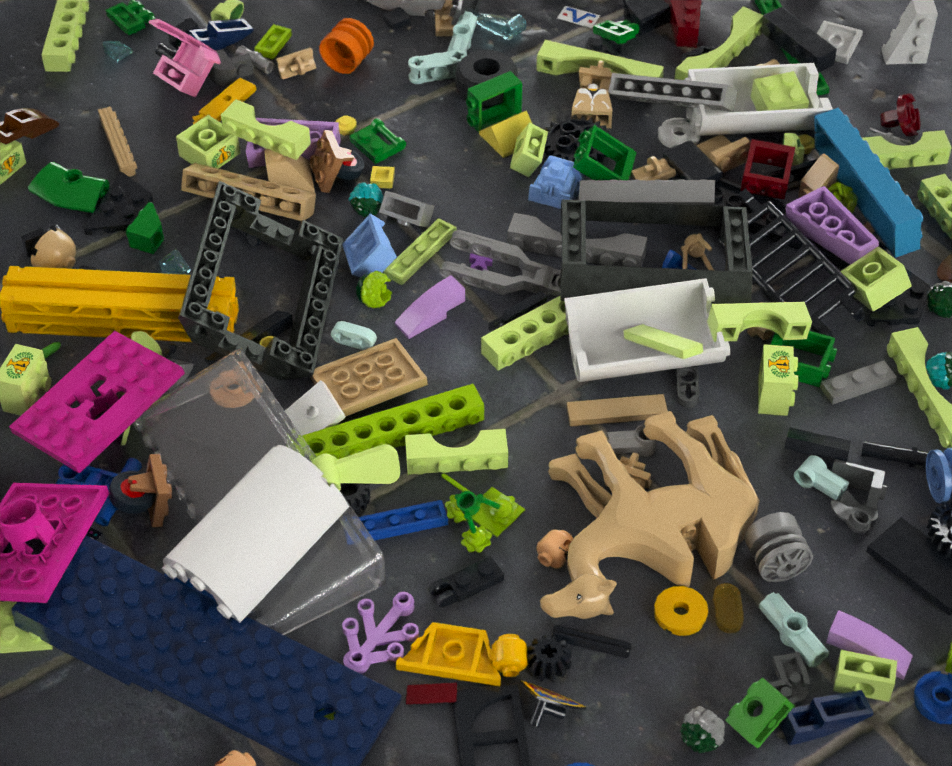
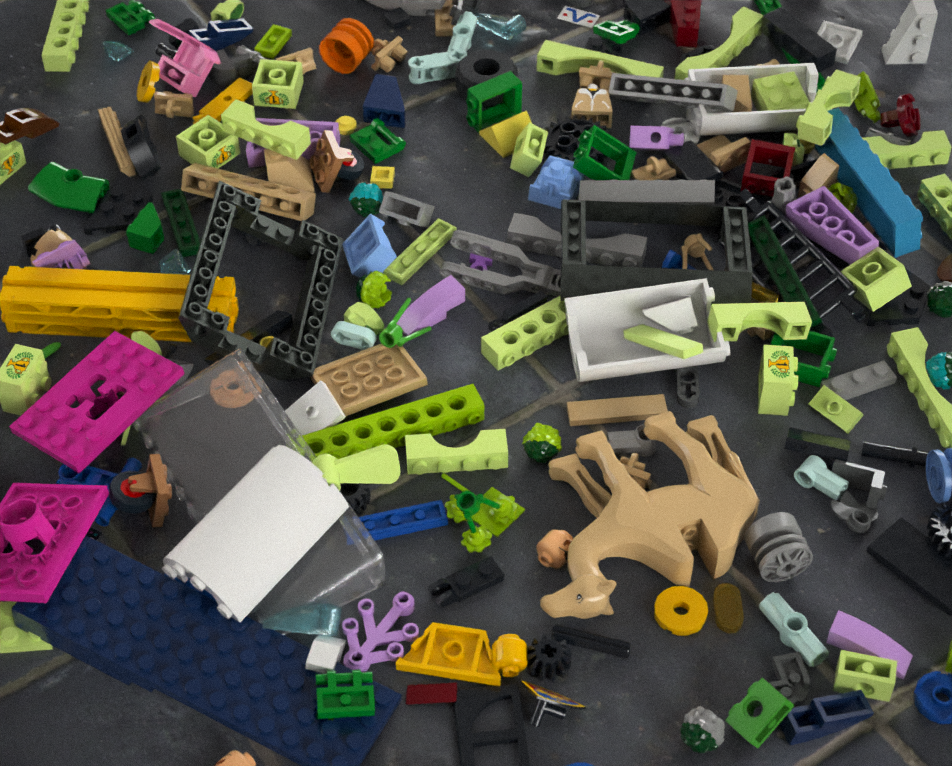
none -> lavender hinge [32,240,90,269]
none -> black slope [121,114,161,181]
none -> yellow tile [137,61,160,103]
none -> tan hips [154,91,194,118]
none -> dark green tile [161,188,200,258]
none -> yellowish green brick [252,59,304,109]
none -> clear light blue piece [262,603,342,636]
none -> white slope [306,634,346,674]
none -> green plate [316,669,375,719]
none -> yellowish green rock [344,302,384,335]
none -> dark blue slope [363,74,406,128]
none -> tan hips [371,36,408,73]
none -> bright green plant [379,298,431,348]
none -> piece [522,423,562,463]
none -> lavender torso [629,125,684,151]
none -> white slope [642,297,698,335]
none -> tan slope [721,75,752,113]
none -> dark green tile [748,215,822,328]
none -> clear yellow tile [751,282,779,303]
none -> light grey piece [771,177,796,216]
none -> yellowish green arch [796,69,860,146]
none -> yellowish green plate [809,385,863,434]
none -> lime hinge [854,71,880,123]

